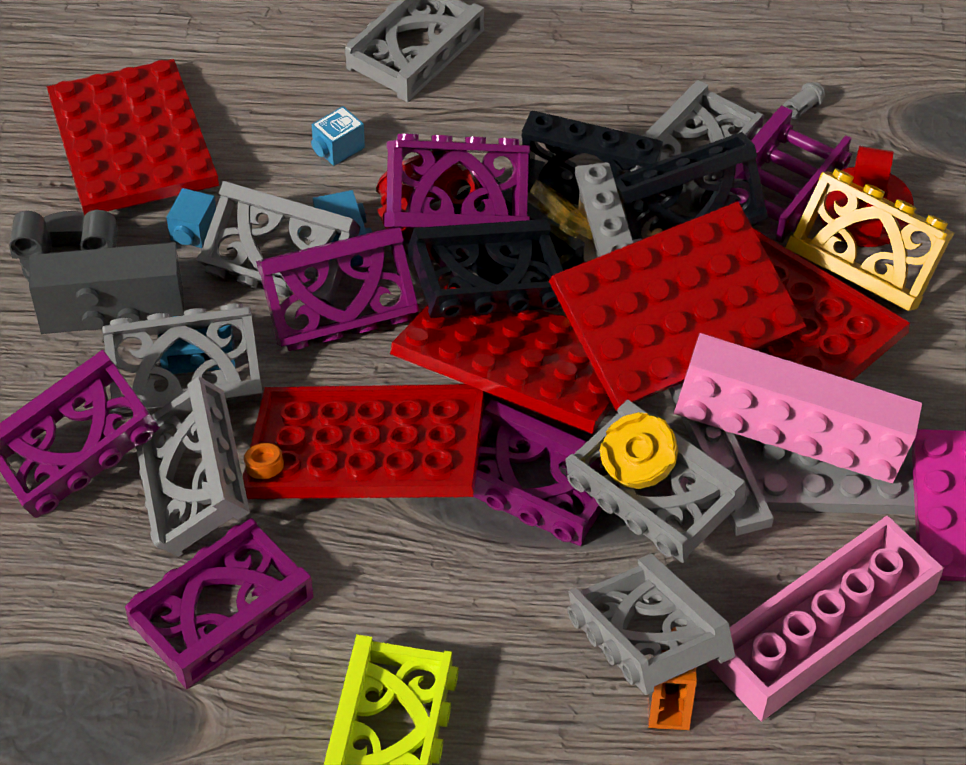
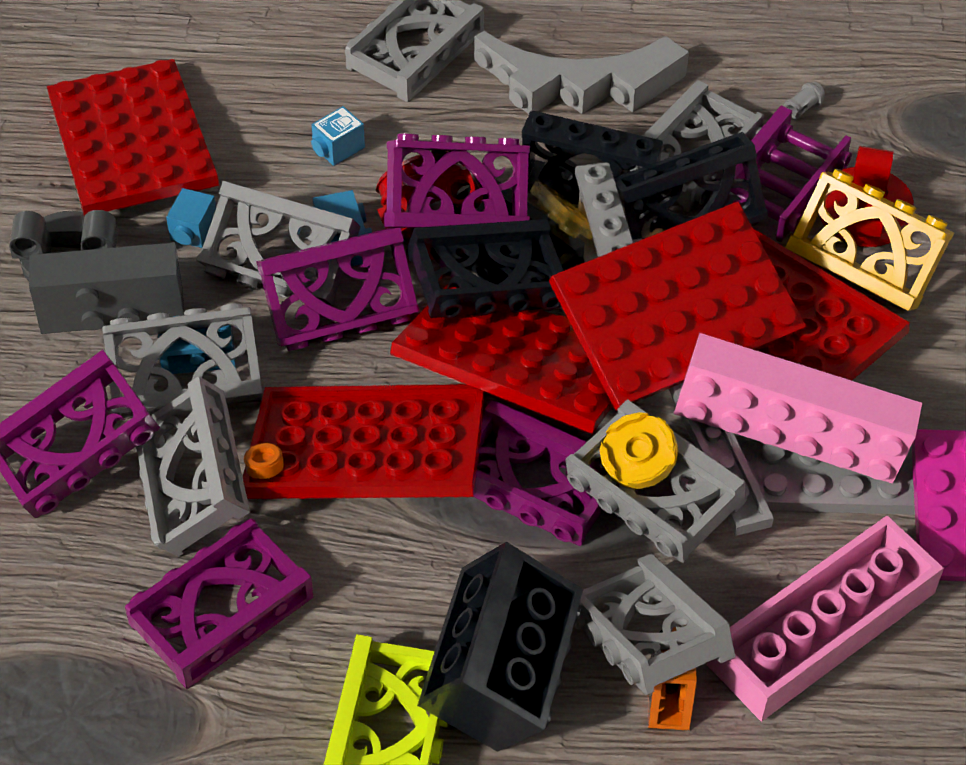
none -> black brick [417,542,583,752]
none -> light grey arch [474,31,689,114]

